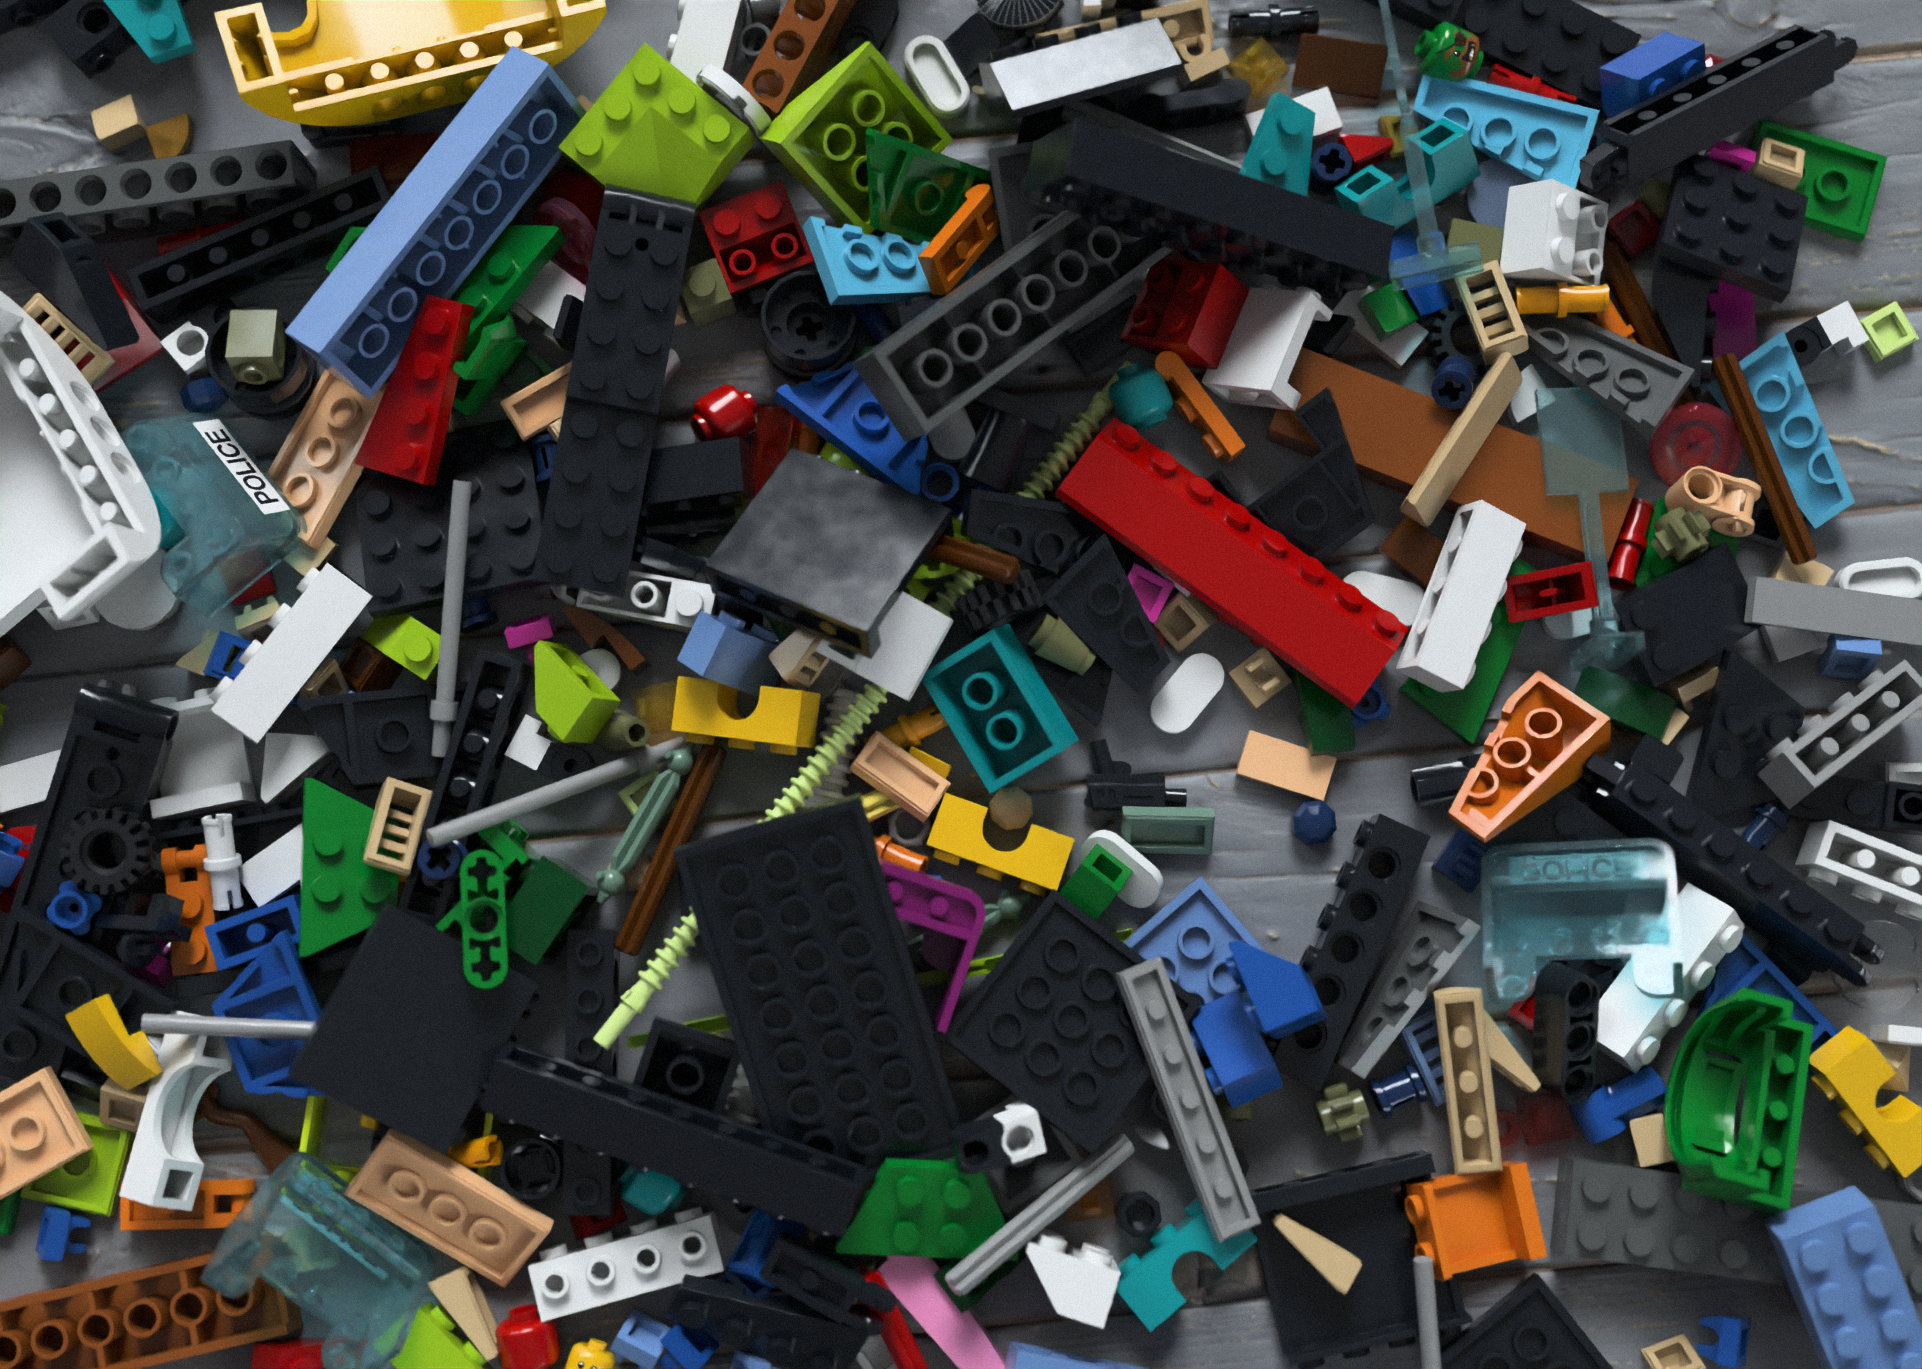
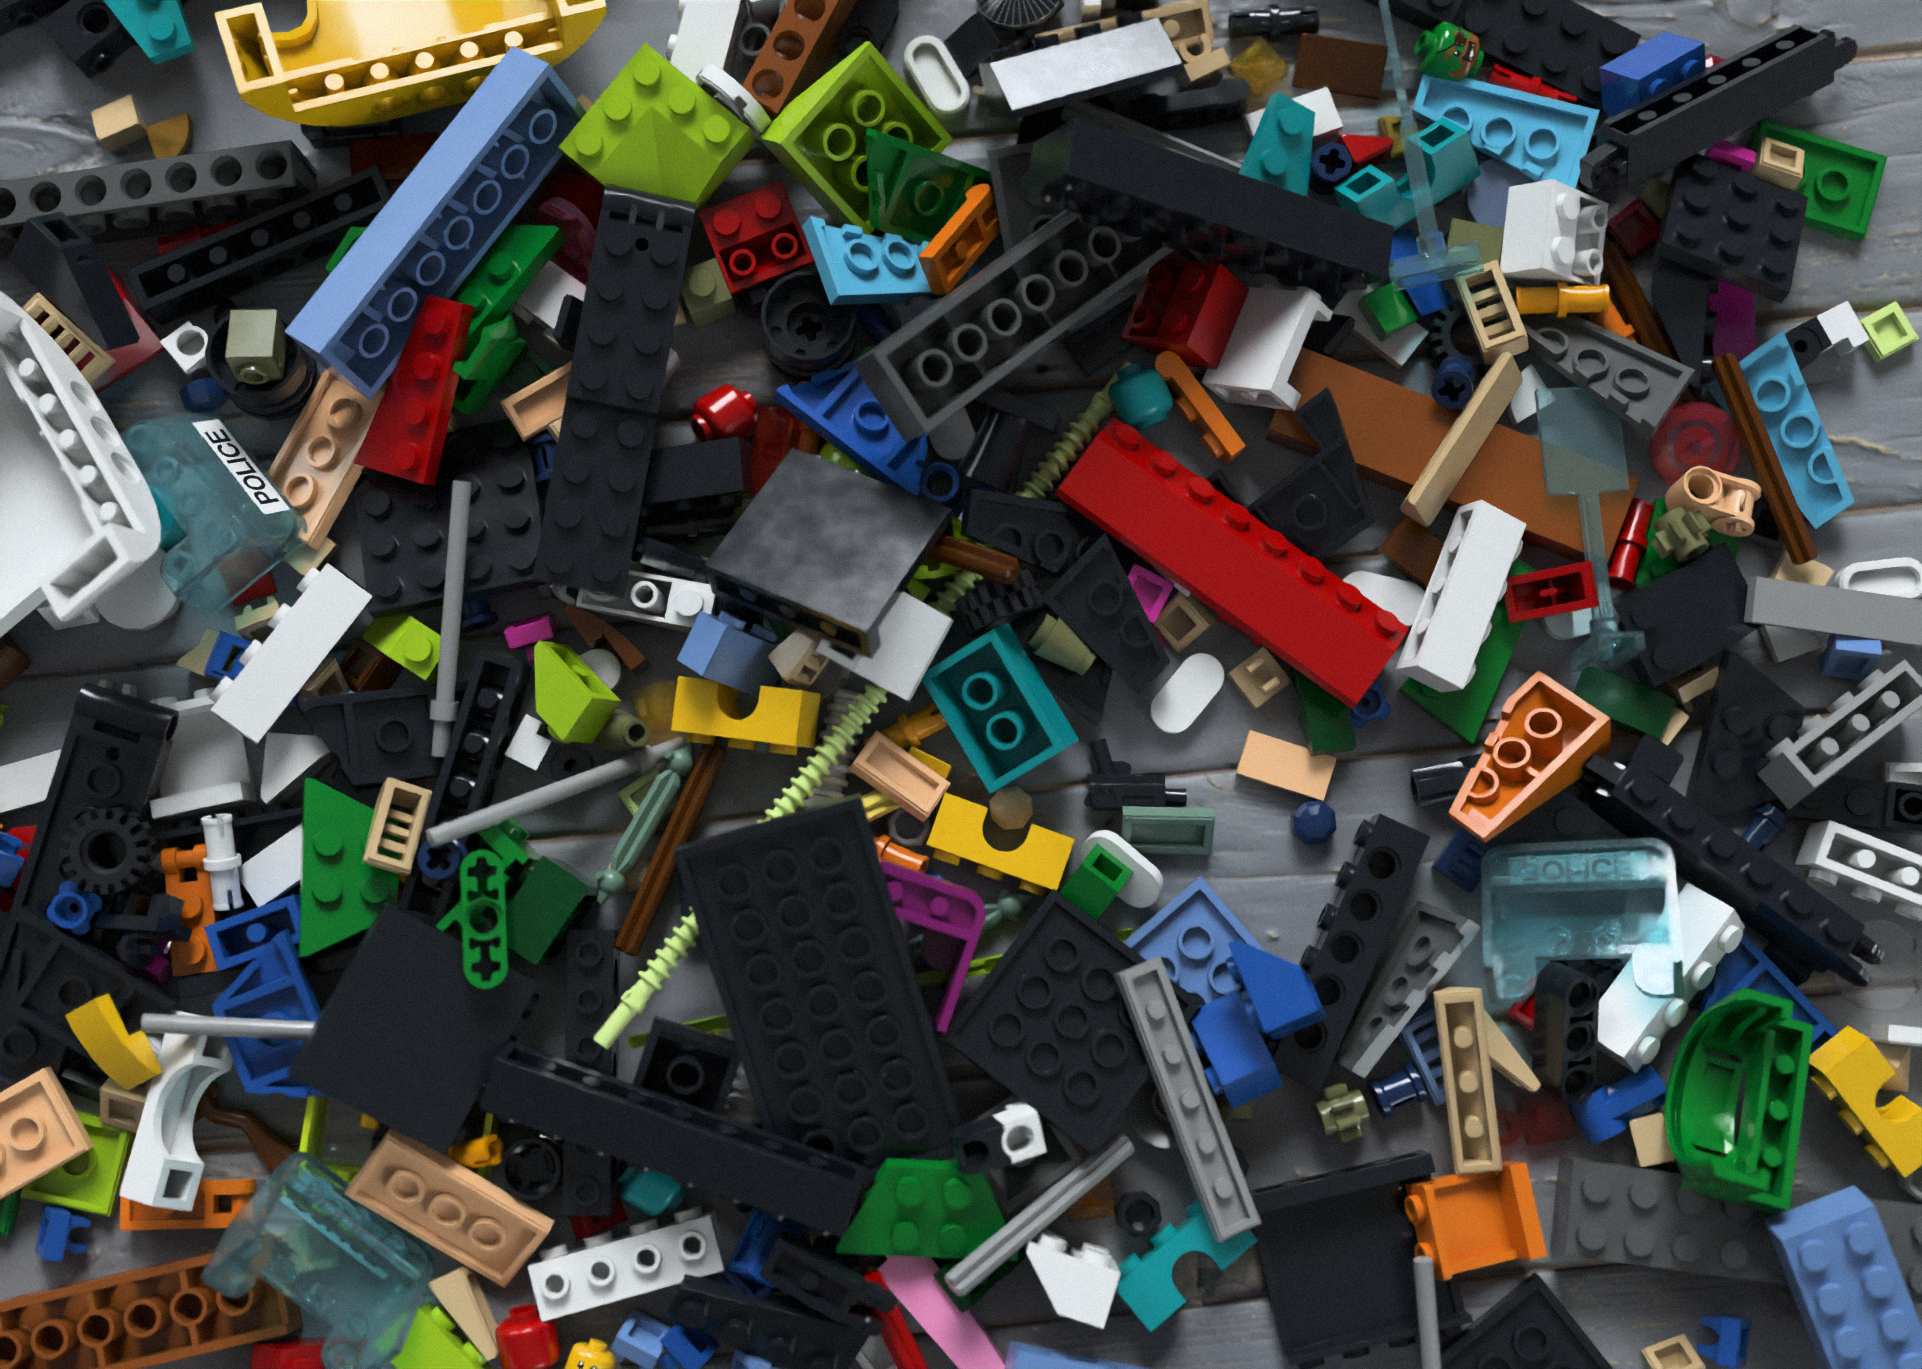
tan slope [1269,1210,1362,1295] -> none

